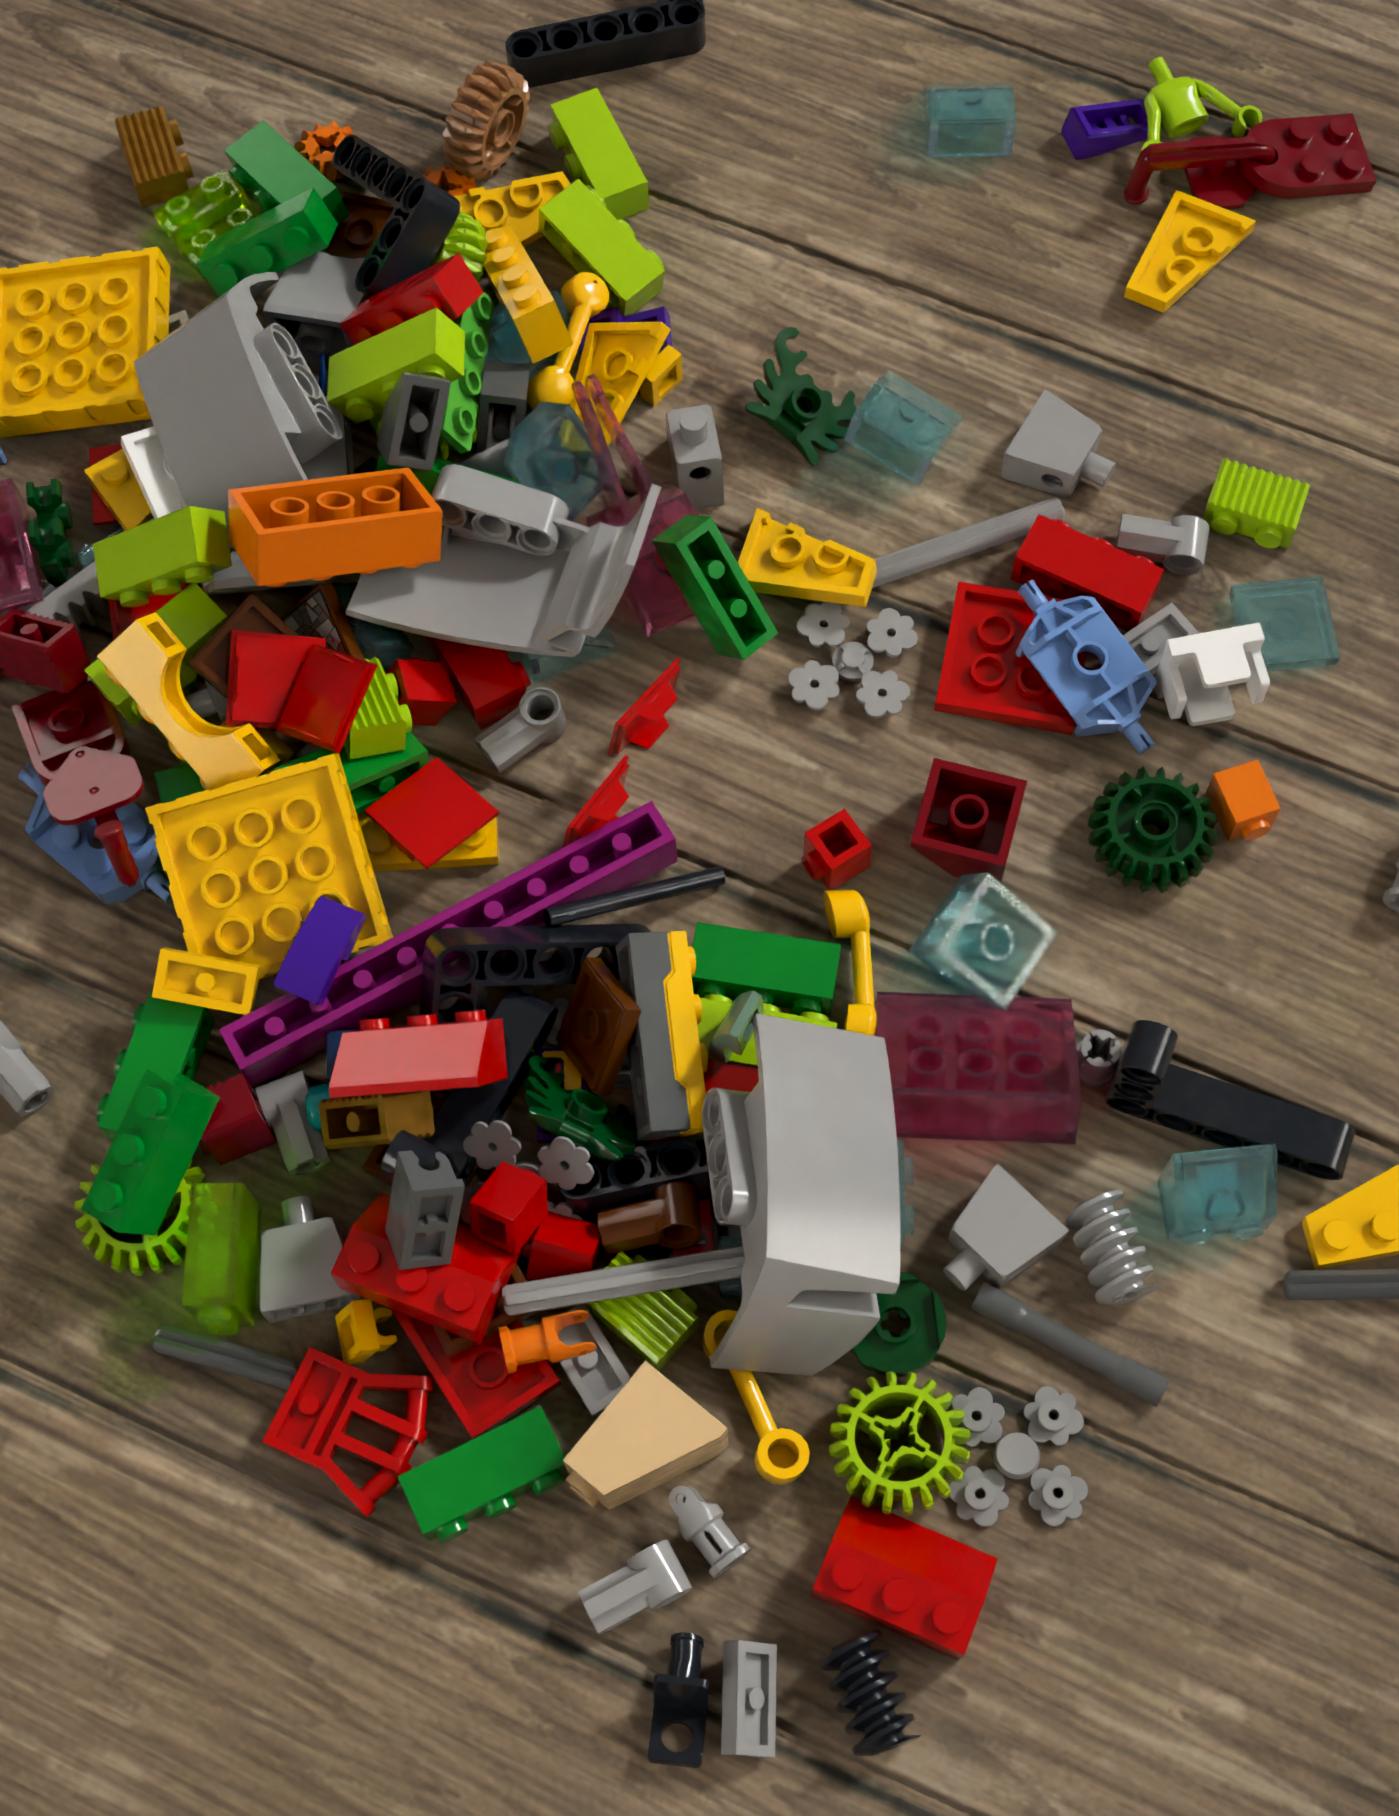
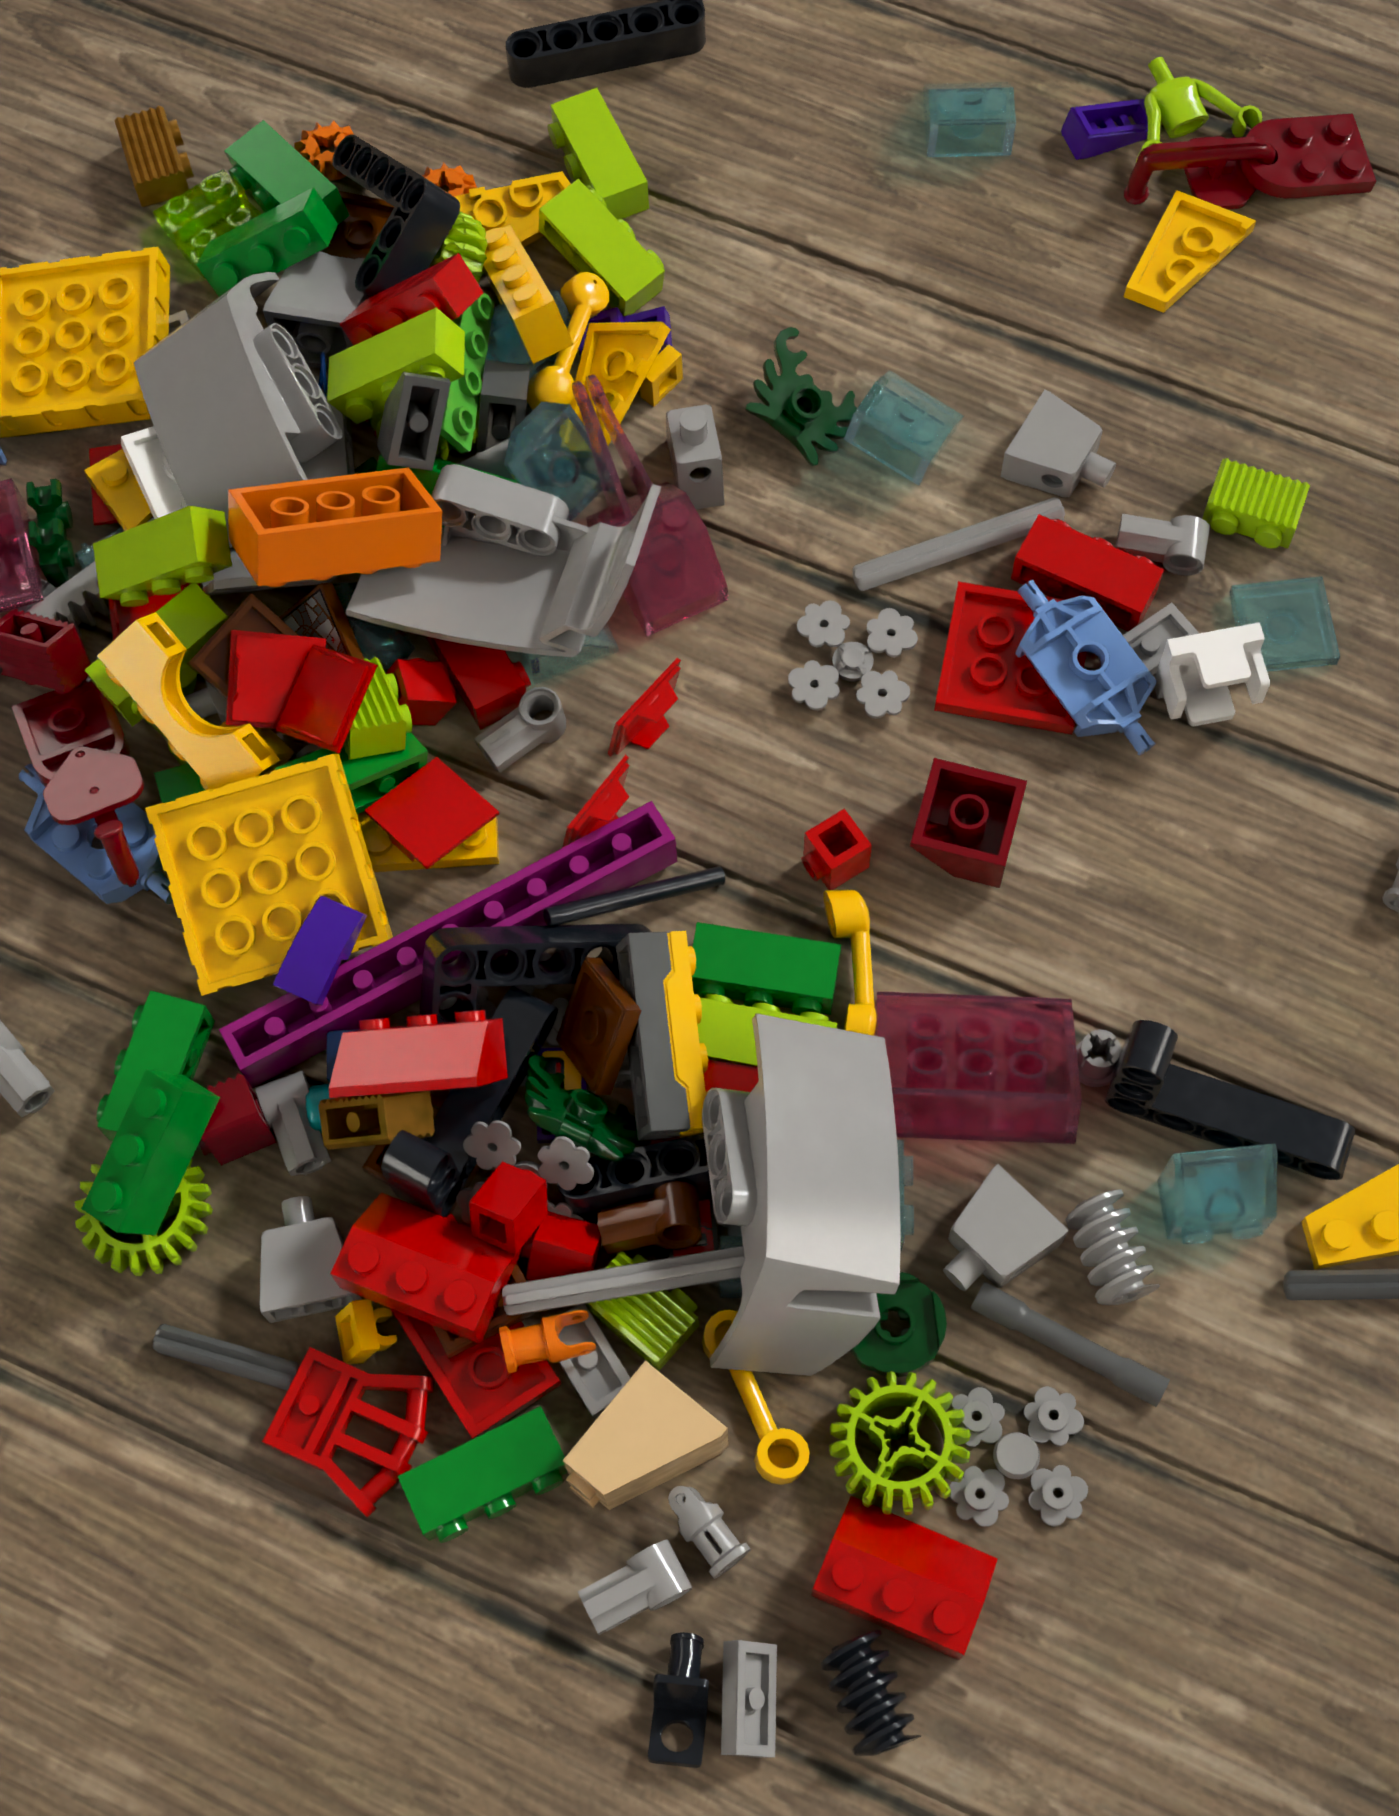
yellow plate [152,947,261,1015] -> none
clear neon green brick [182,1183,262,1335] -> none
dark grey hinge [385,1150,465,1270] -> none
medium nougat gear [442,61,530,181] -> none
green brick [651,514,778,660] -> none
sand green slope [708,991,765,1064] -> none
yellow wing [738,508,877,607] -> none
clear light blue slope [910,872,1057,1010] -> none
dark green gear [1088,766,1218,893] -> none
orange brick [1206,759,1281,842] -> none

